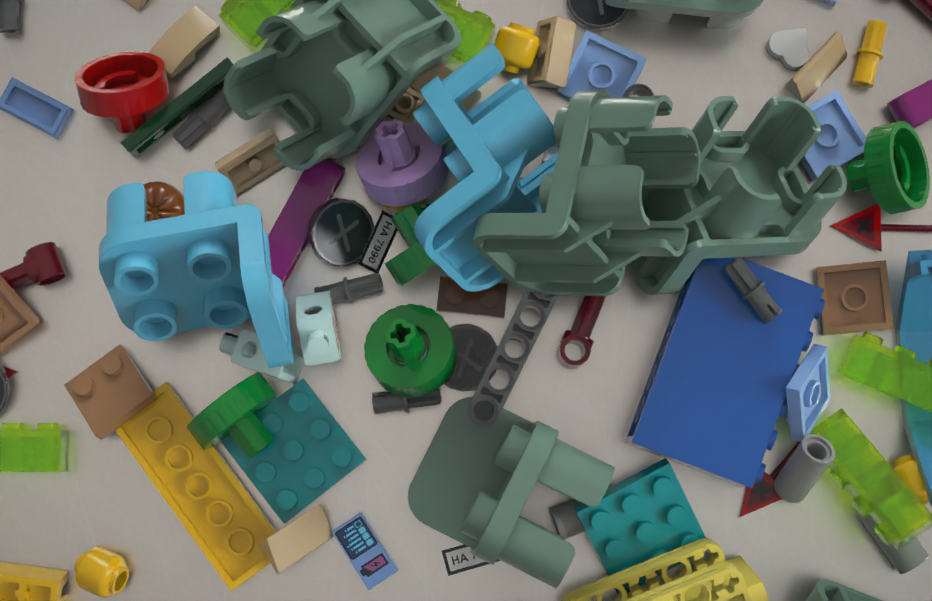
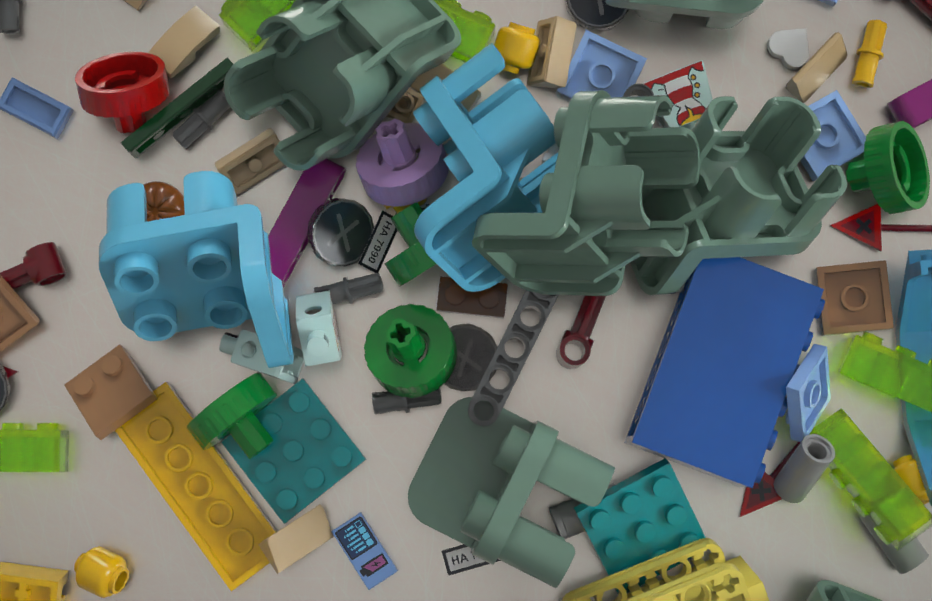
dark grey axle [724,257,783,324] -> none
none -> torso [642,60,713,130]

